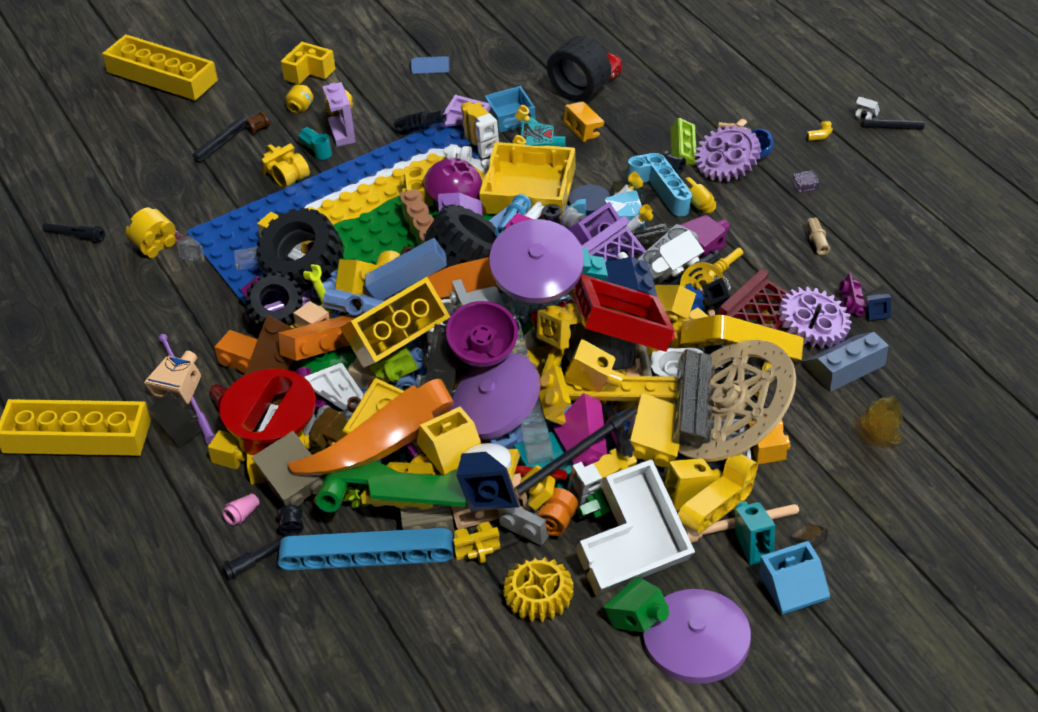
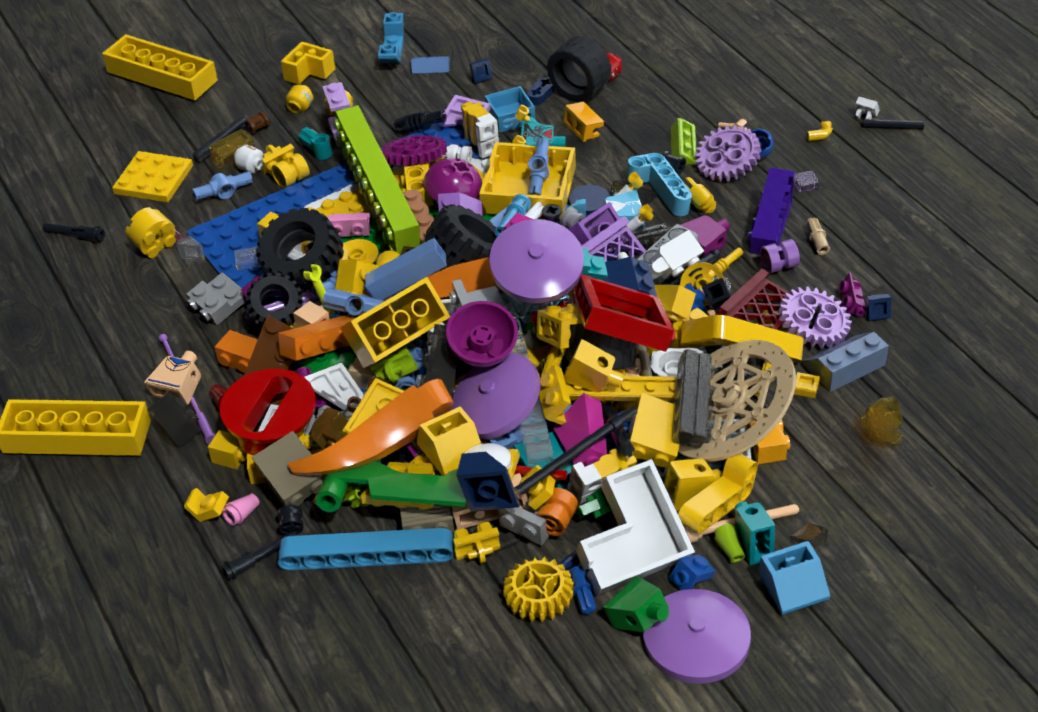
none -> yellow plate [112,151,193,203]
none -> yellow bracket [184,488,229,522]
none -> light grey plate [186,272,246,325]
none -> medium blue pin [192,171,253,201]
none -> clear yellow hinge [209,129,254,168]
none -> white head [234,145,263,174]
none -> bright pink bracket [328,213,371,237]
none -> lime brick [334,105,421,254]
none -> yellow dish [341,239,378,264]
none -> dark azure slope [378,12,404,64]
none -> magenta gear [381,135,447,166]
none -> dark blue tile [469,58,493,83]
none -> dark blue beam [527,77,555,105]
none -> medium blue pin [528,139,550,196]
none -> dark blue pin [558,550,579,571]
none -> blue axle [570,566,596,615]
none -> blue bracket [669,554,716,590]
none -> lime cone [714,523,745,563]
none -> dark purple wedge [747,167,795,255]
none -> medium lavender wheel [760,239,800,274]
none -> yellow tile [794,372,820,398]

